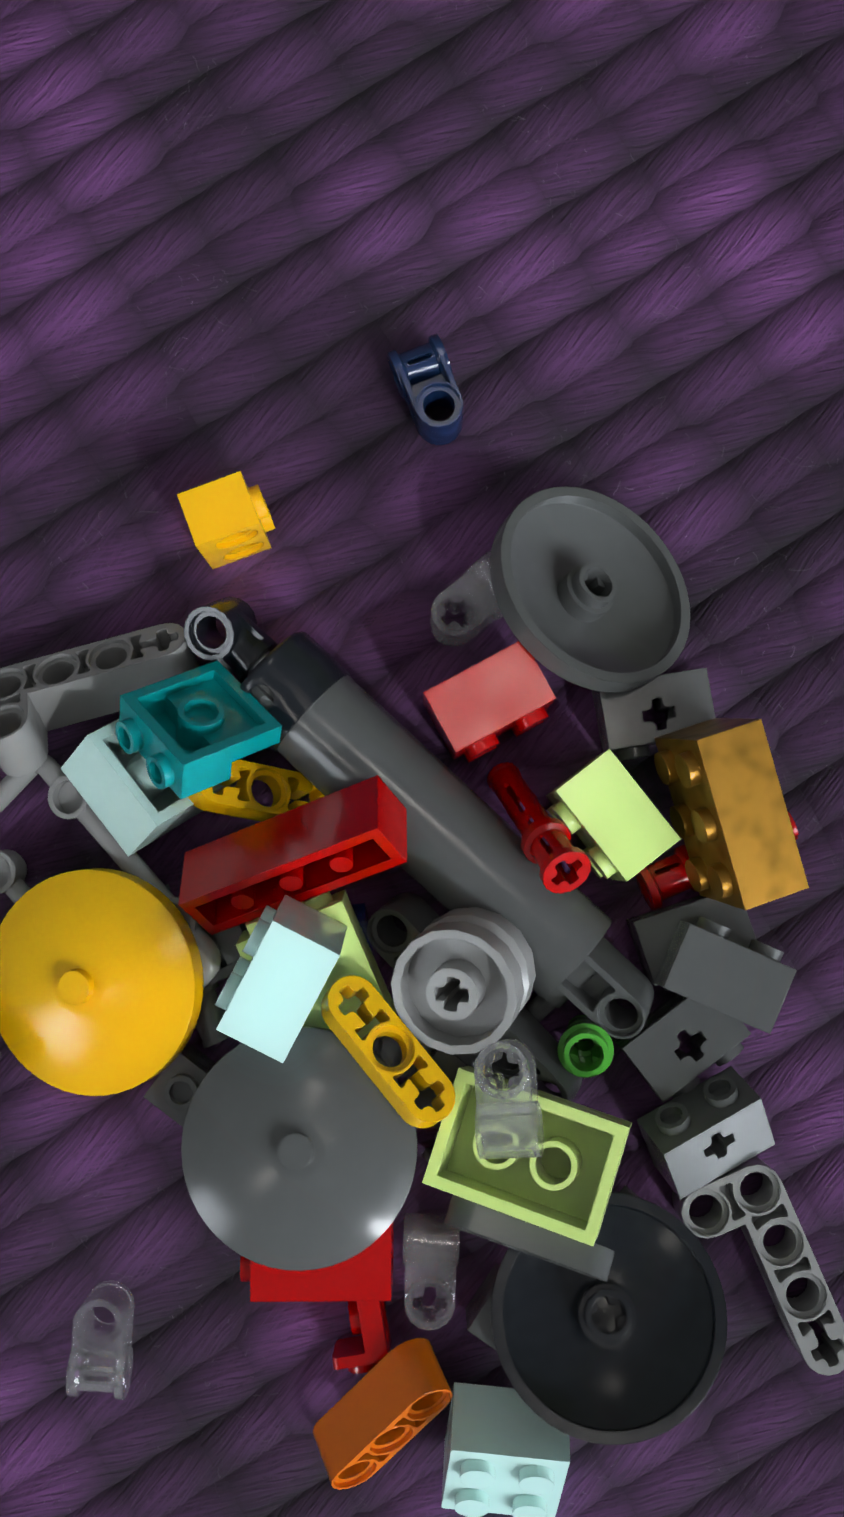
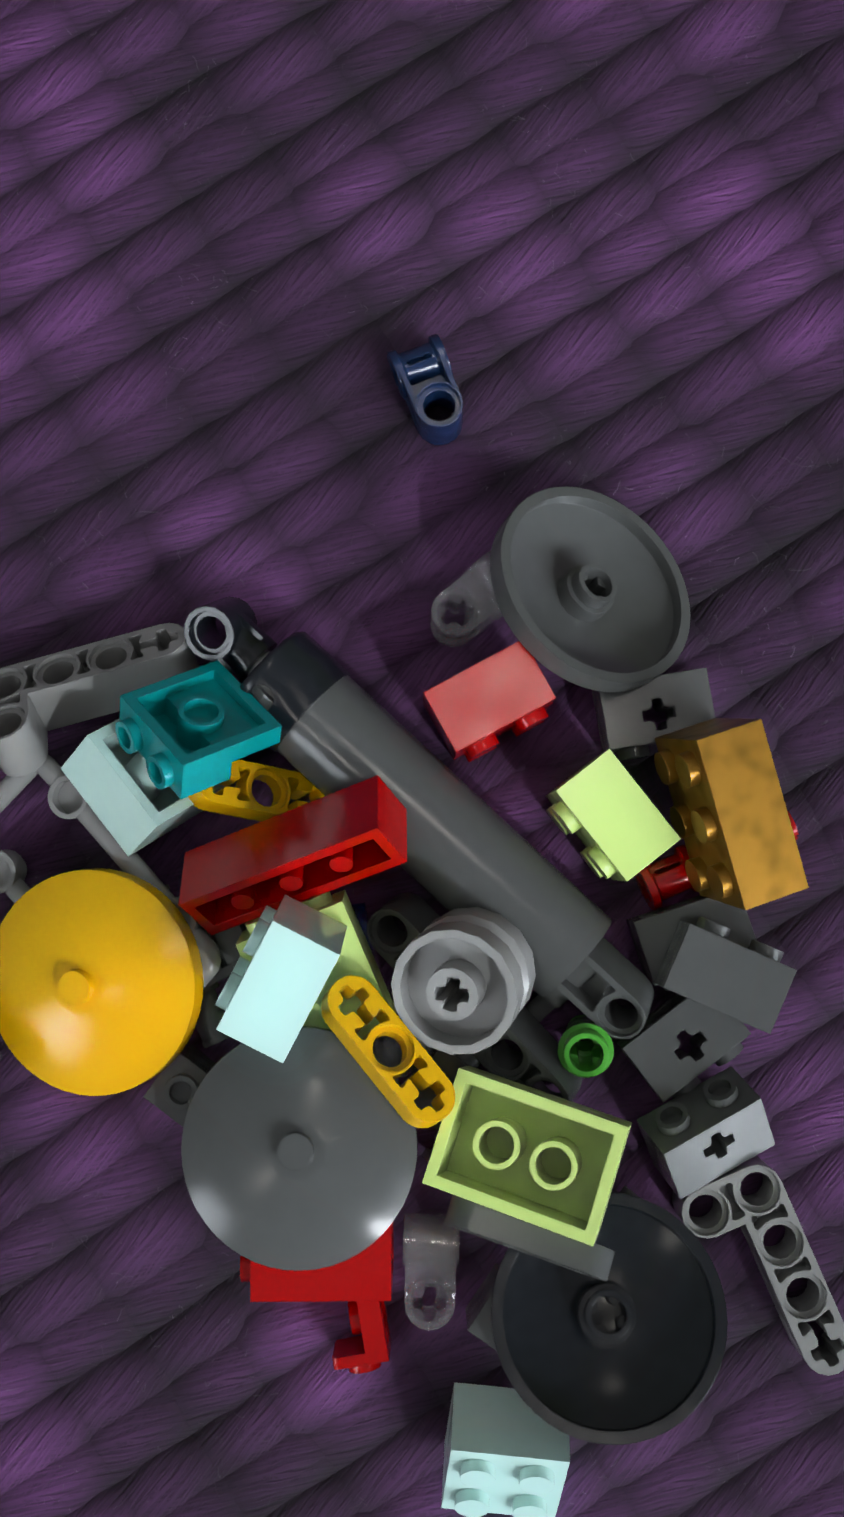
clear piece [66,1280,135,1400] -> none
yellow brick [177,471,276,569] -> none
orange beam [313,1338,453,1490] -> none
clear piece [474,1039,544,1159] -> none
red pin [487,762,591,894] -> none

